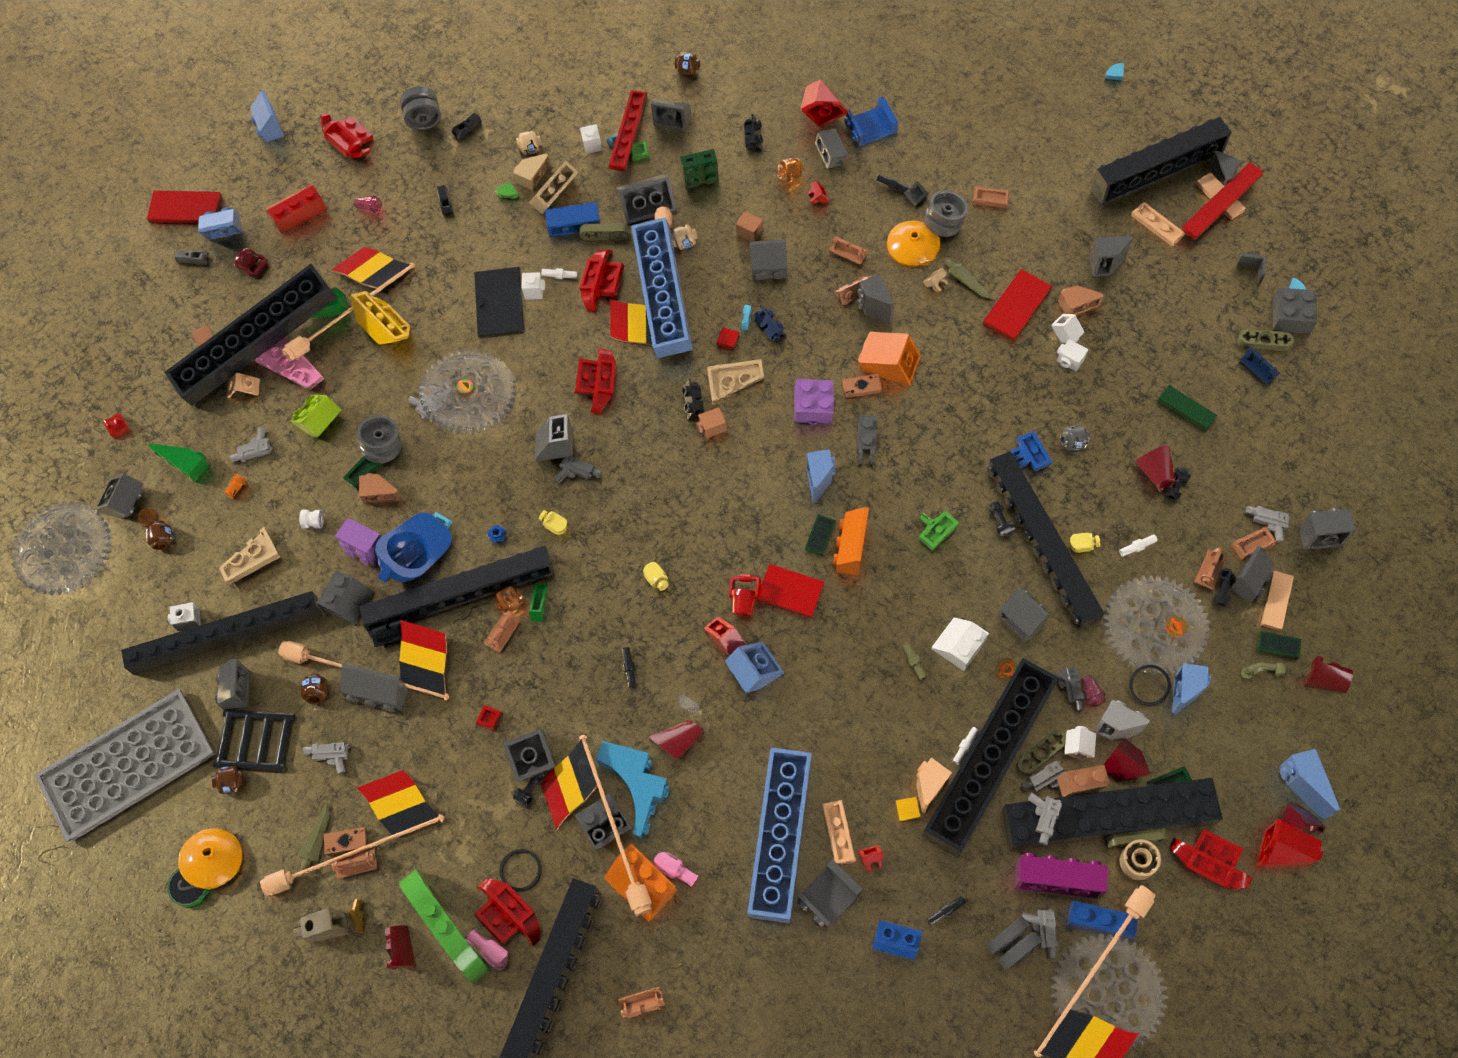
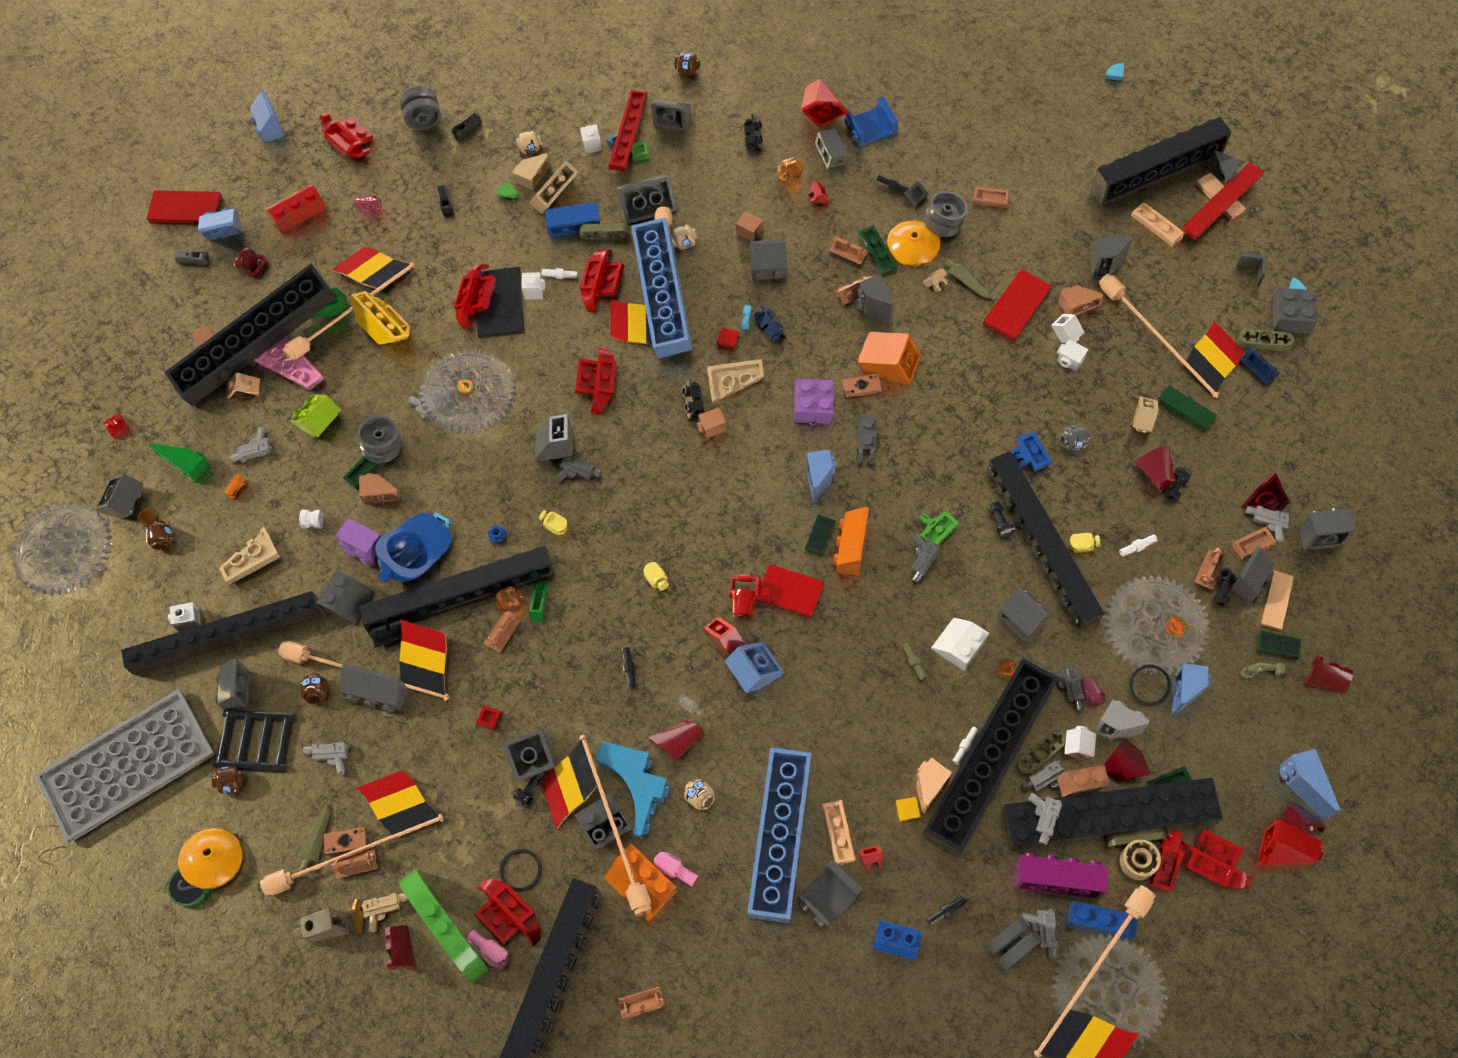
dark green piece [680,149,719,189] -> none
none -> tan piece [361,892,408,933]
none -> red plate [453,264,496,329]
none -> tan head [684,779,715,810]
none -> dark green tile [858,225,897,276]
none -> dark grey piece [911,534,941,583]
none -> flag [1099,273,1244,398]
none -> tan slope [1133,396,1158,433]
none -> red hinge [1150,829,1185,892]
none -> dark red slope [1240,472,1290,512]

